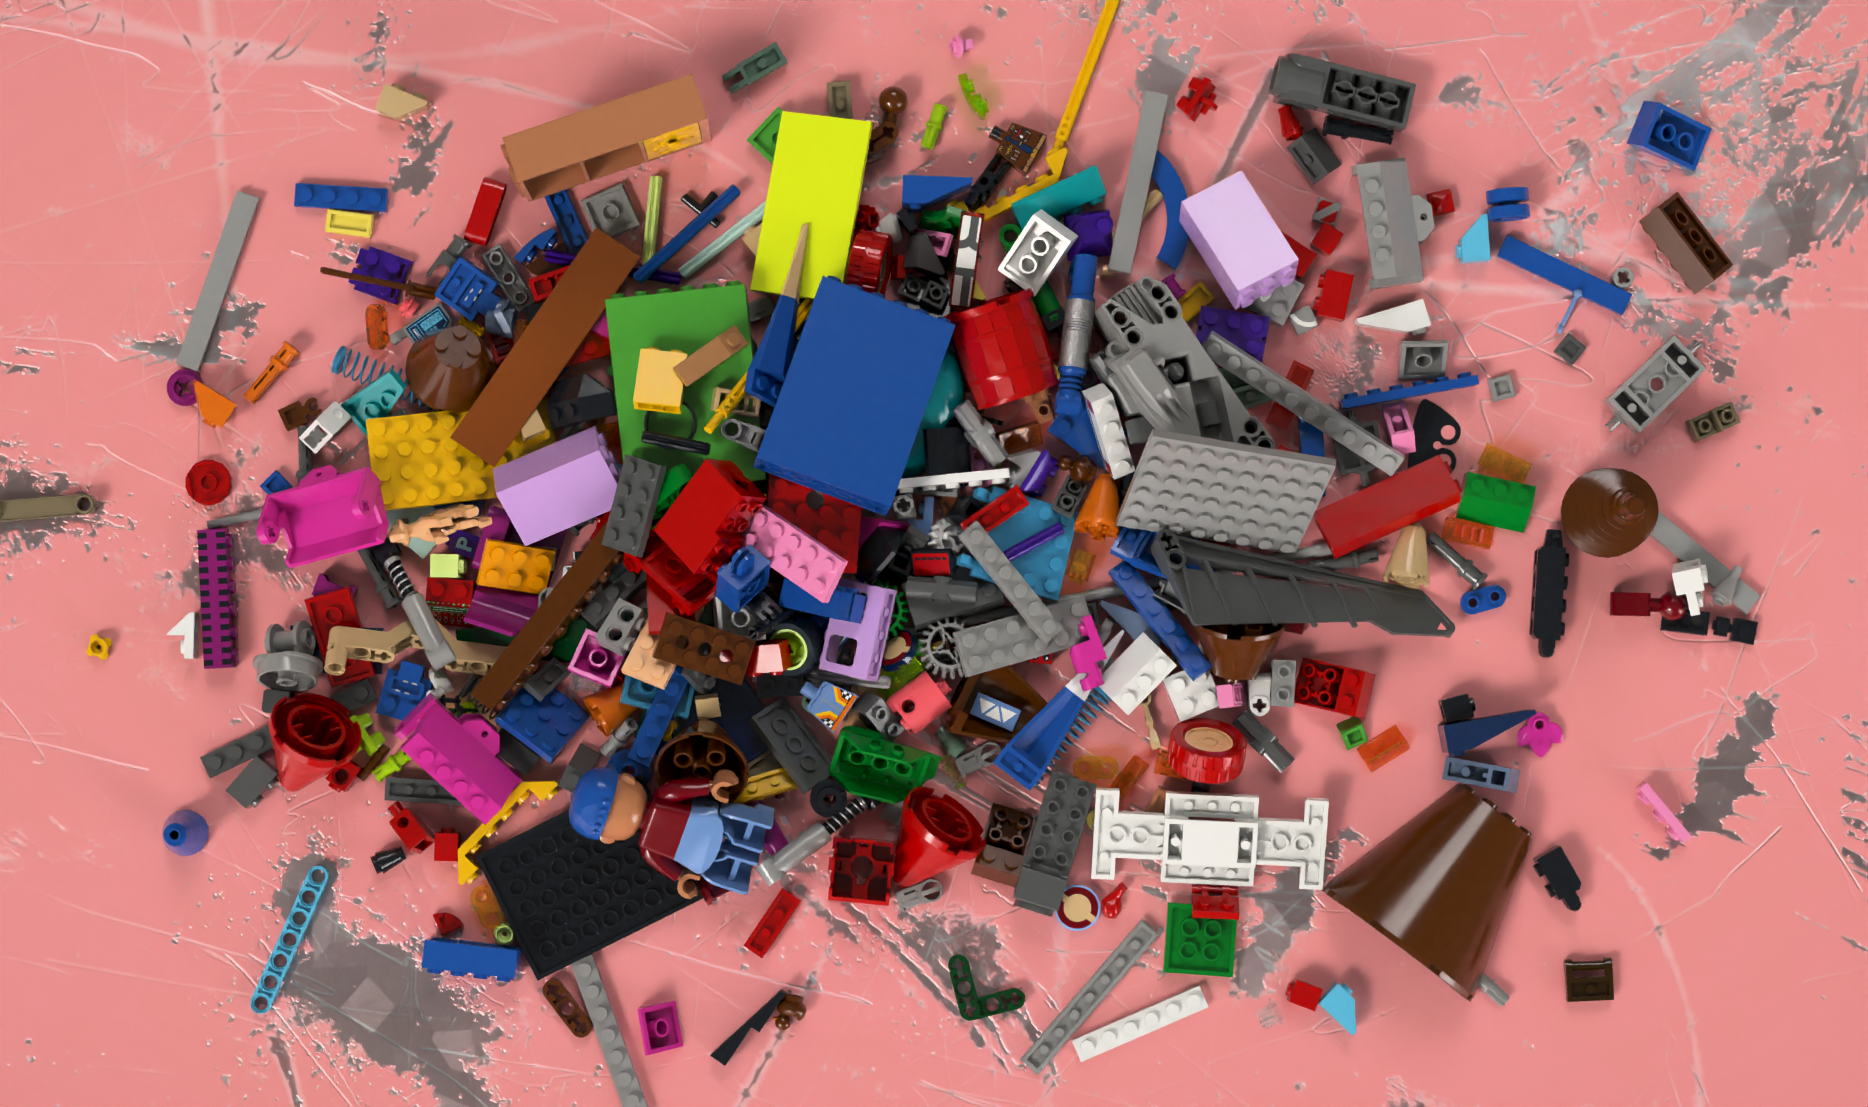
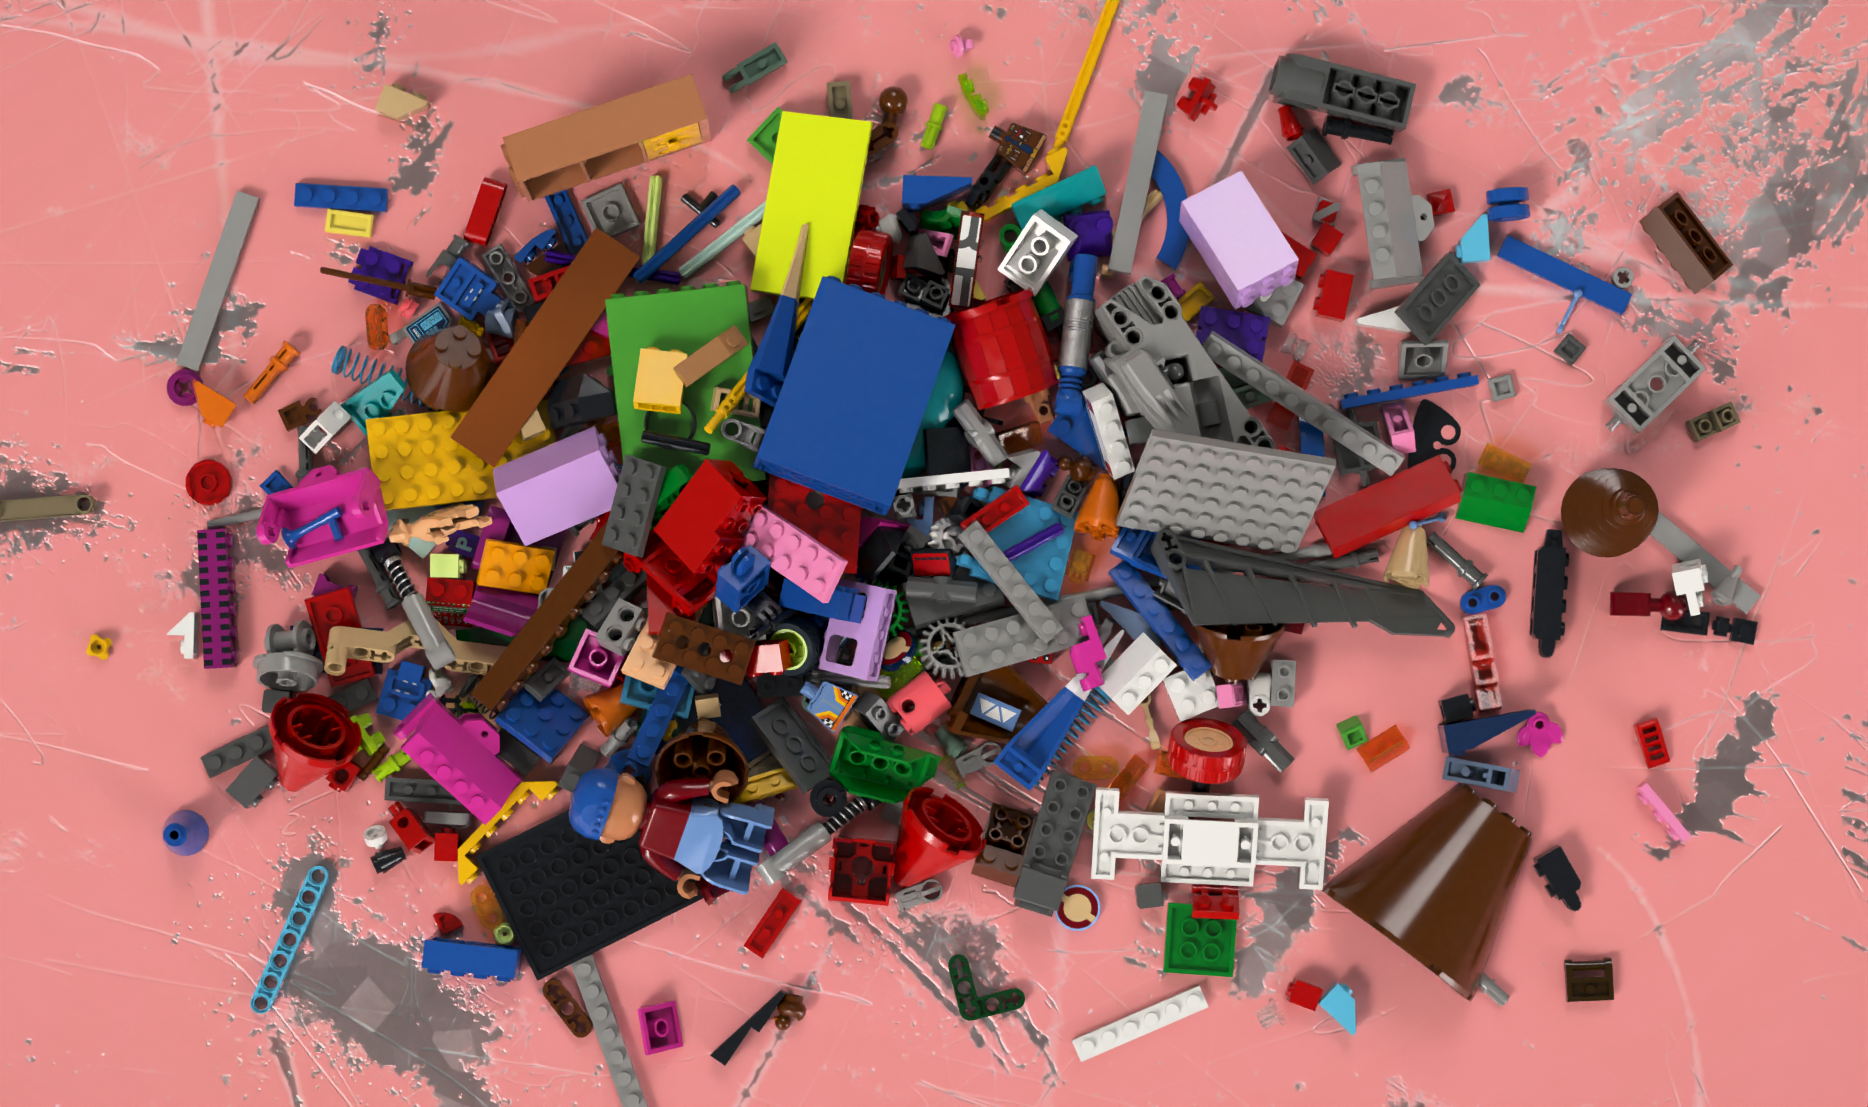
light grey tile [1020,919,1159,1075] -> none
red animal [1101,882,1128,919] -> none
light grey tile [1288,305,1319,336] -> none
red slope [1294,657,1375,719] -> none
clear orange slope [1442,517,1494,549] -> none
blue slope [1627,101,1712,171] -> none
none -> blue piece [281,506,344,549]
none -> white tile [363,825,388,849]
none -> light grey piece [423,811,472,829]
none -> dark grey piece [1135,882,1164,909]
none -> clear wheel [1279,331,1311,362]
none -> dark grey plate [1395,251,1480,346]
none -> medium blue hinge [1409,512,1447,529]
none -> clear red slope [1463,614,1502,712]
none -> red slope [1633,718,1670,769]

